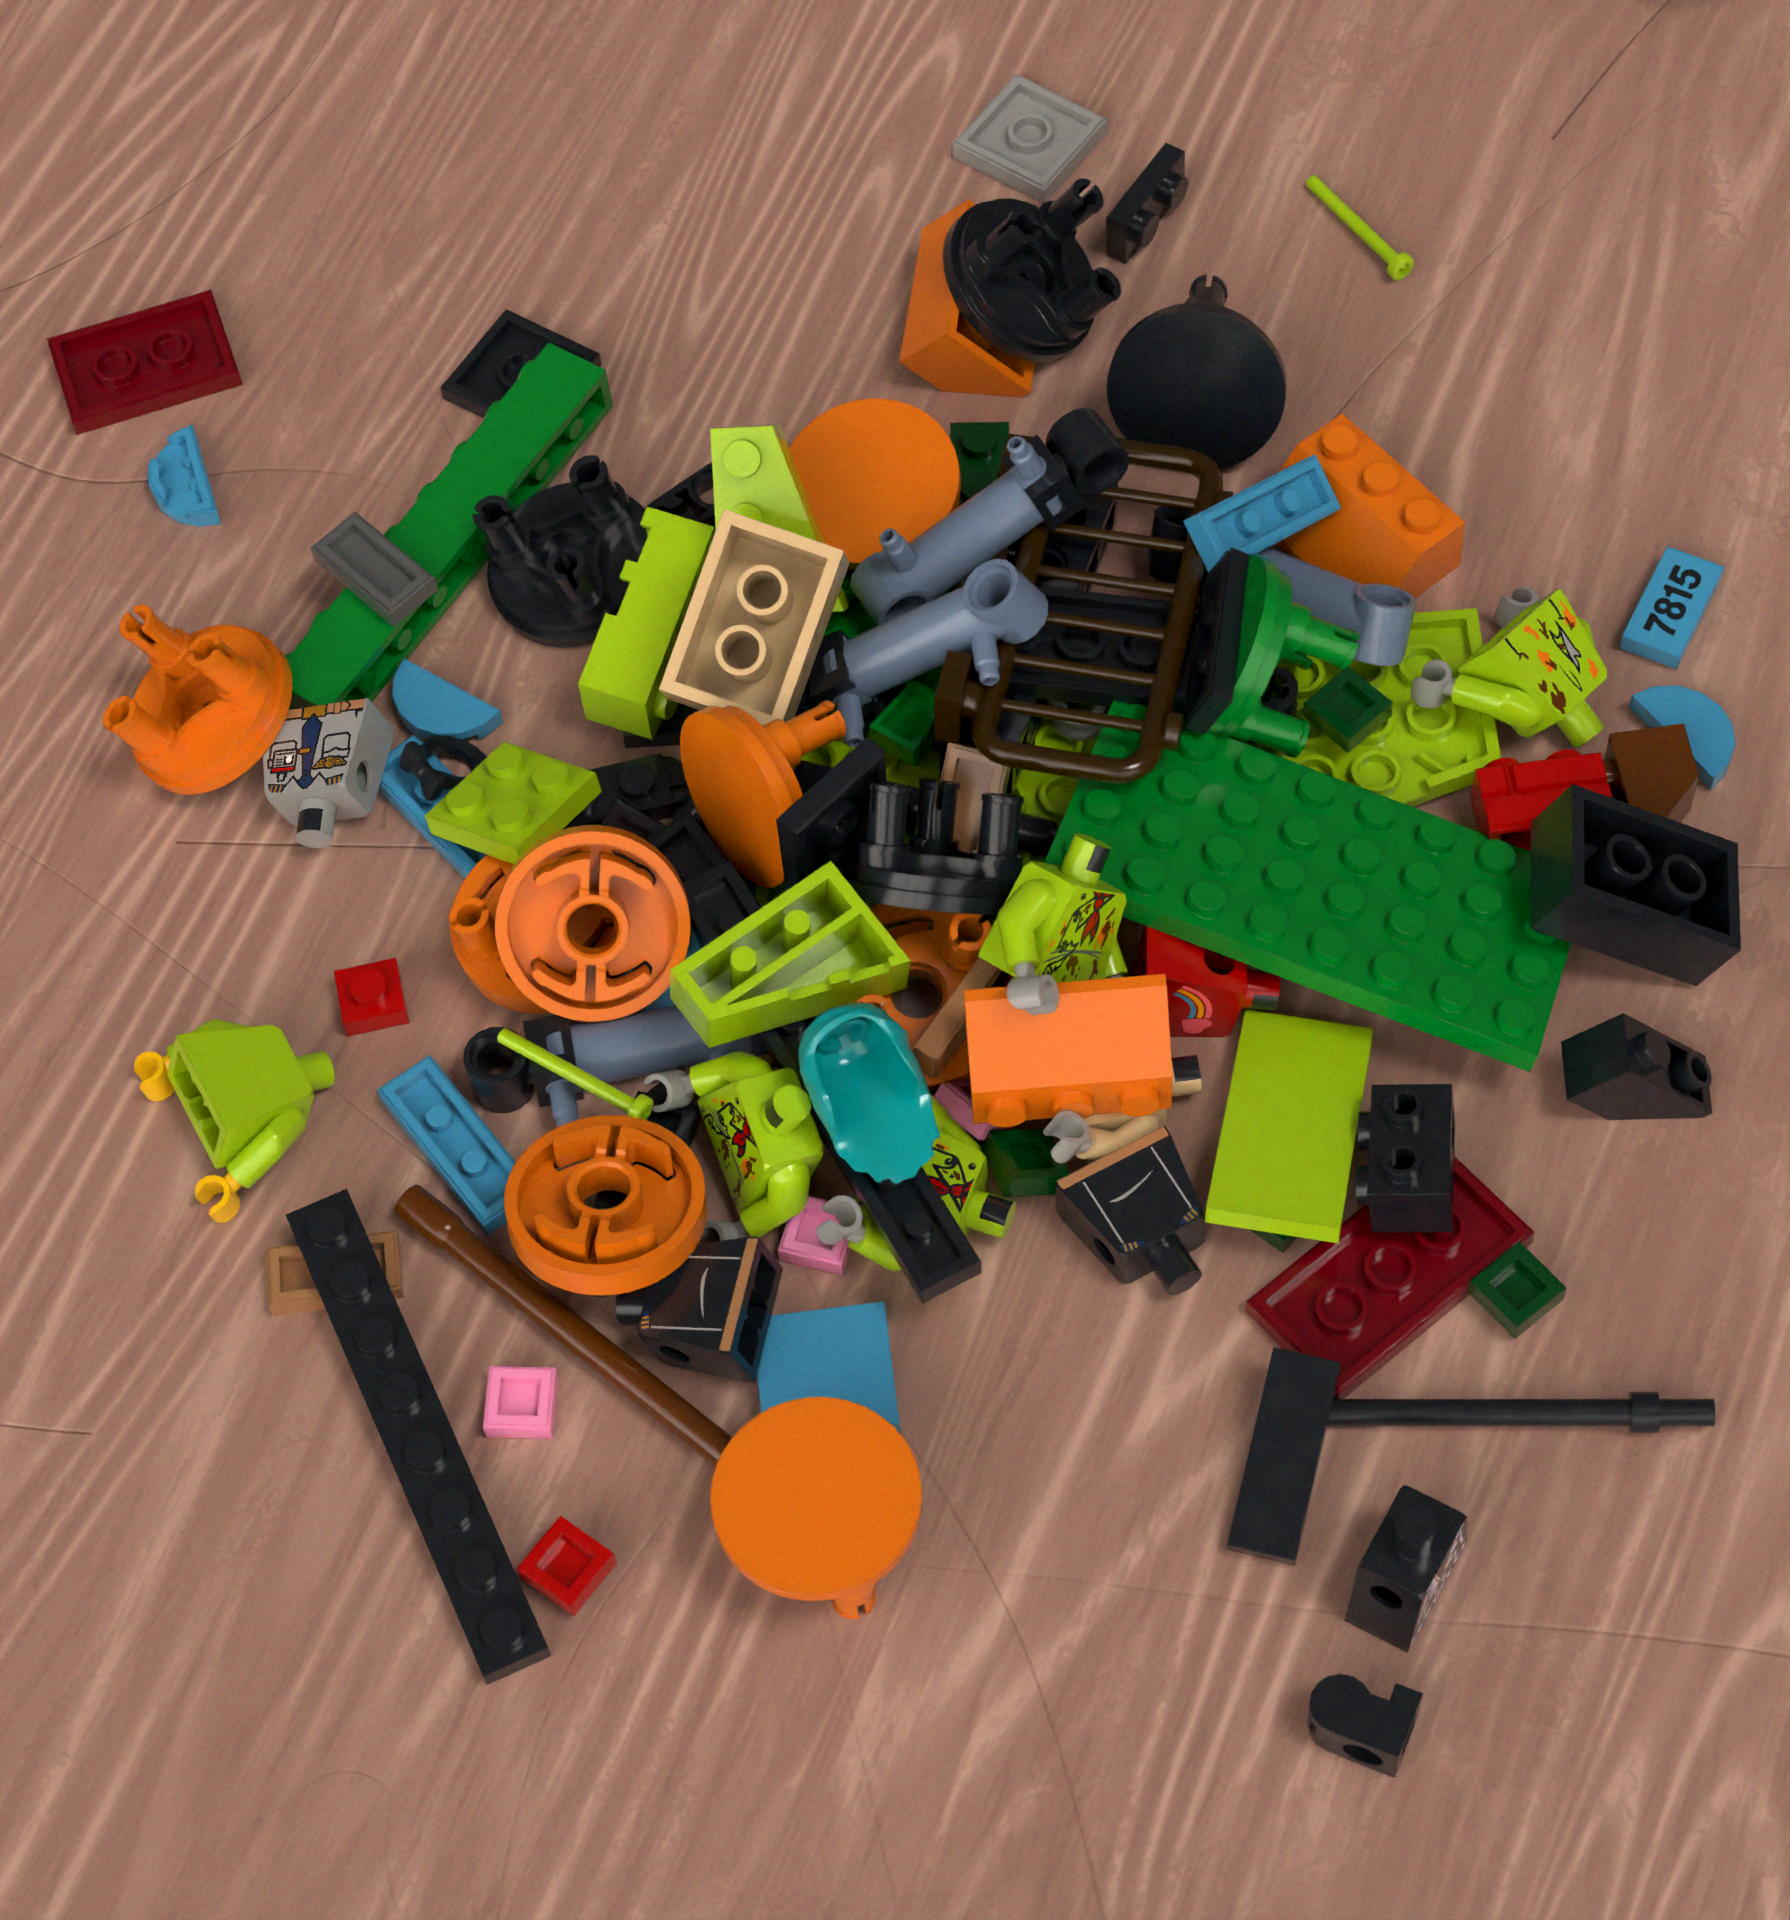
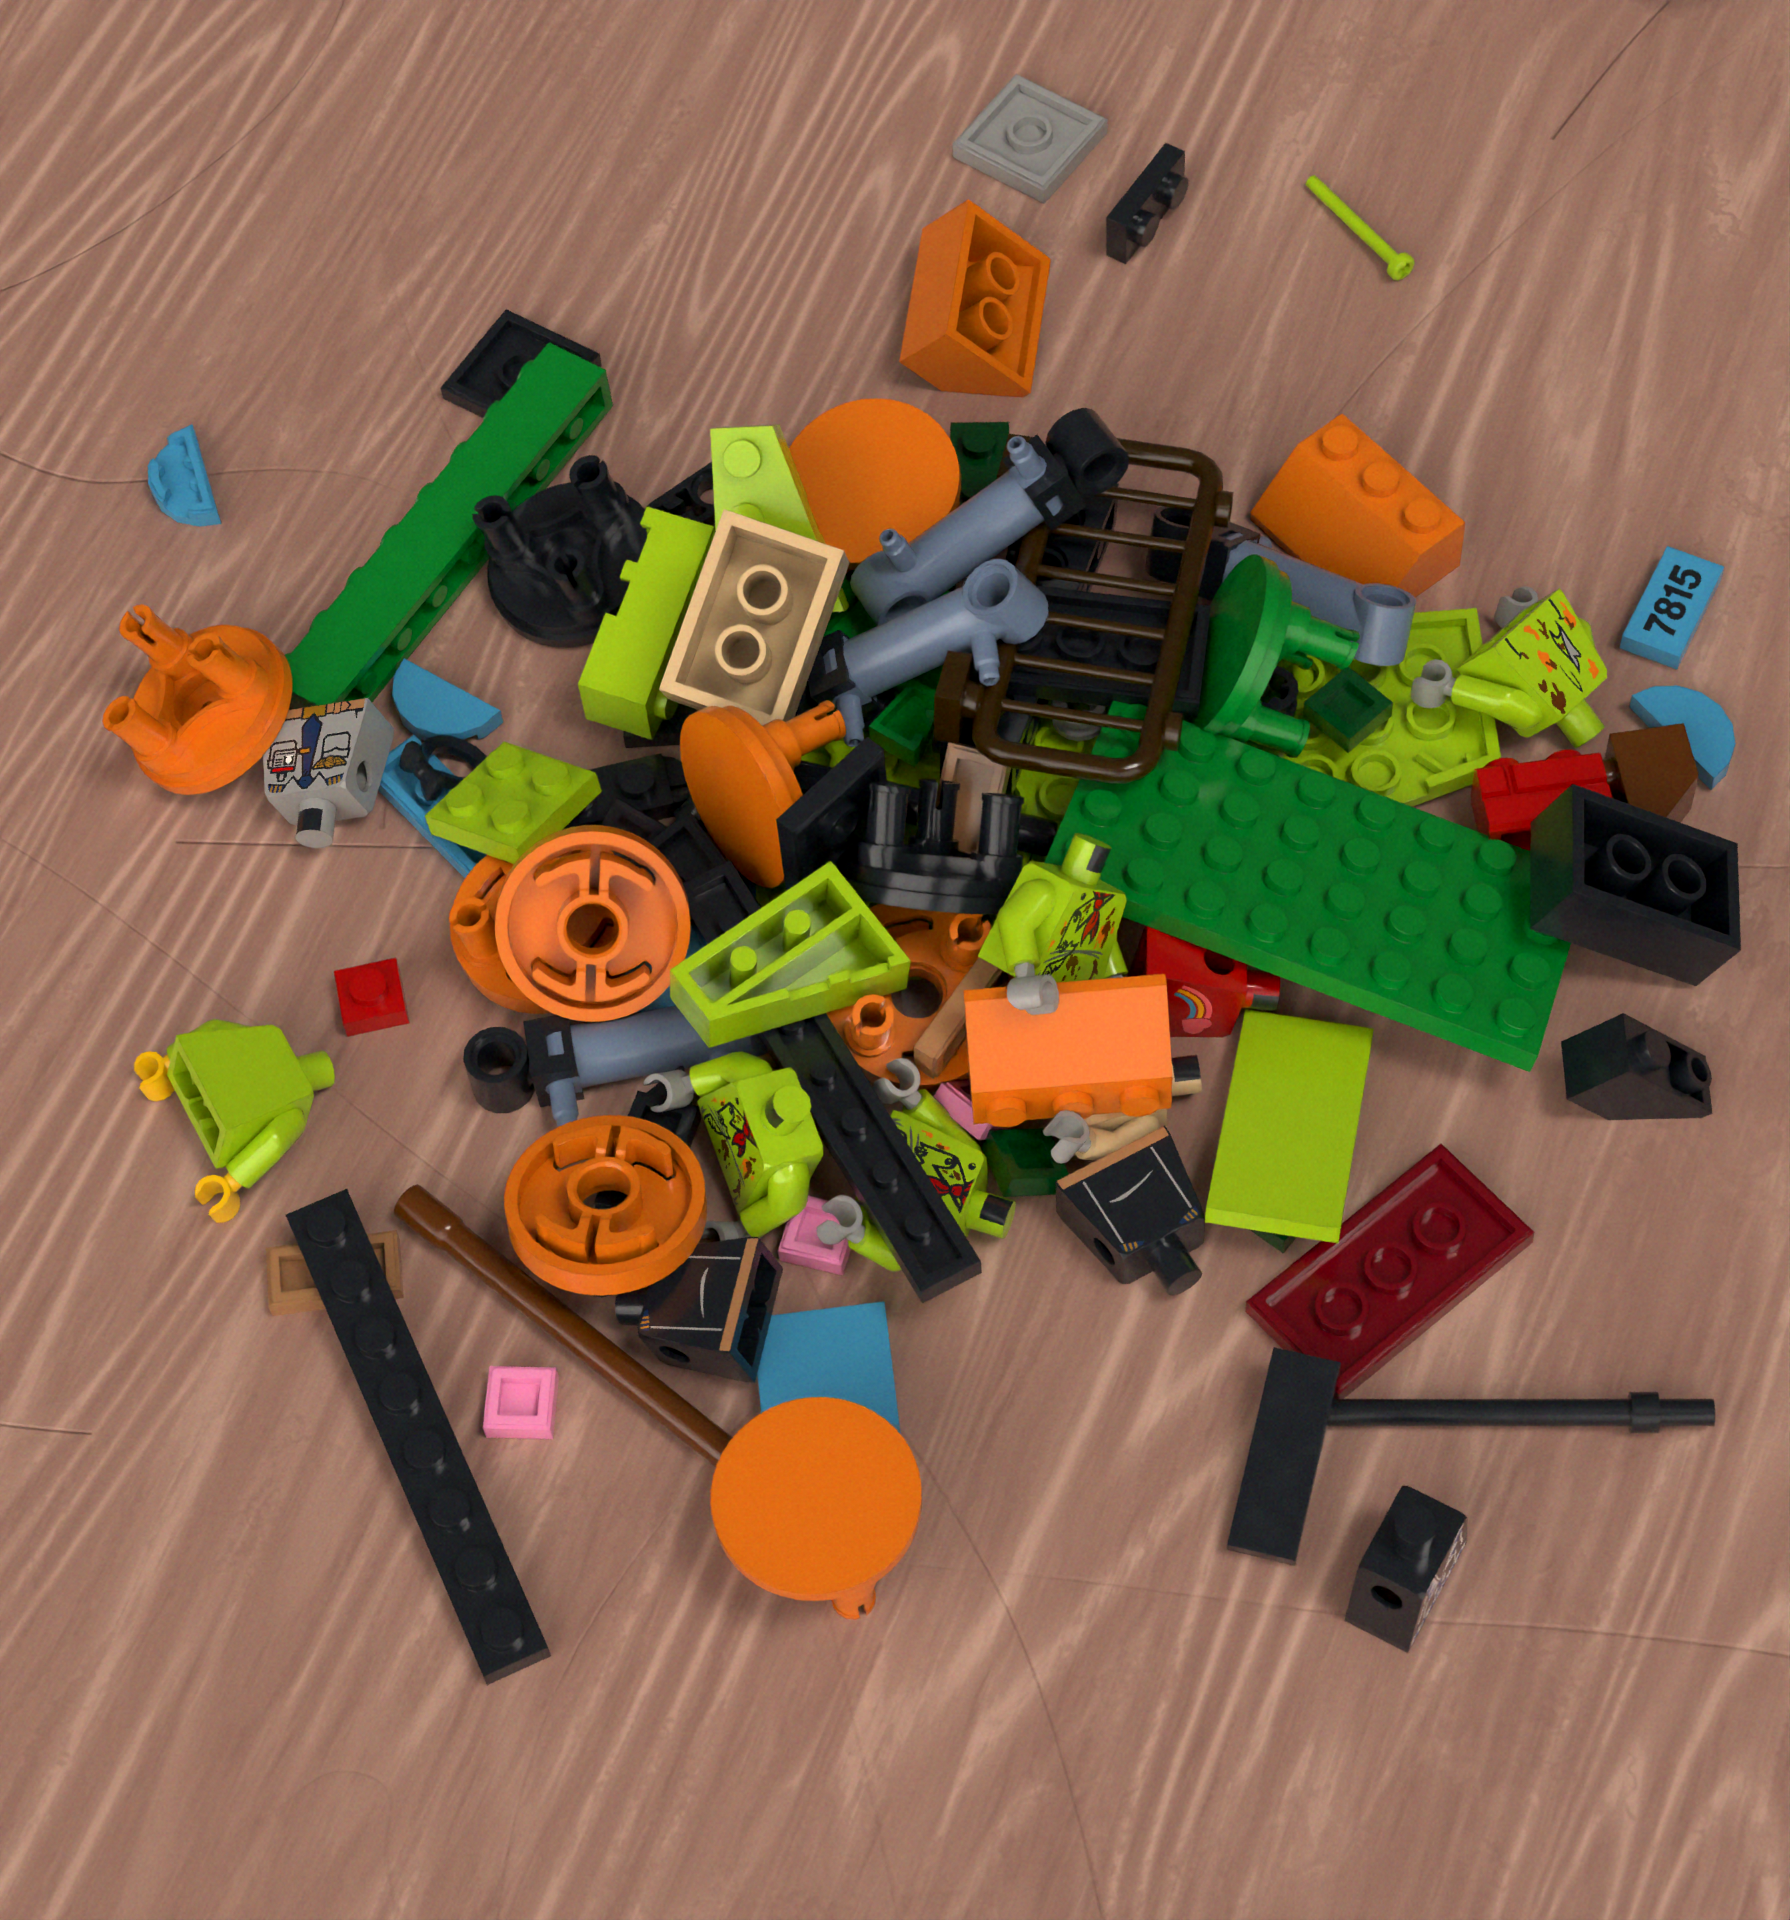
dark red tile [47,290,243,435] -> none
dark grey tile [310,512,438,627] -> none
dark azure tile [377,1055,516,1236] -> none
lime piece [497,1028,653,1120] -> none
red plate [517,1515,617,1617] -> none
teal hair [798,1002,940,1185] -> none
black piece [943,178,1121,362] -> none
black piece [1107,275,1287,469] -> none
dark azure tile [1183,454,1342,573] -> none
black tile [1183,547,1250,735] -> none
black leg [1307,1674,1423,1778] -> none
black brick [1355,1084,1456,1232] -> none
dark green plate [1468,1241,1567,1339] -> none

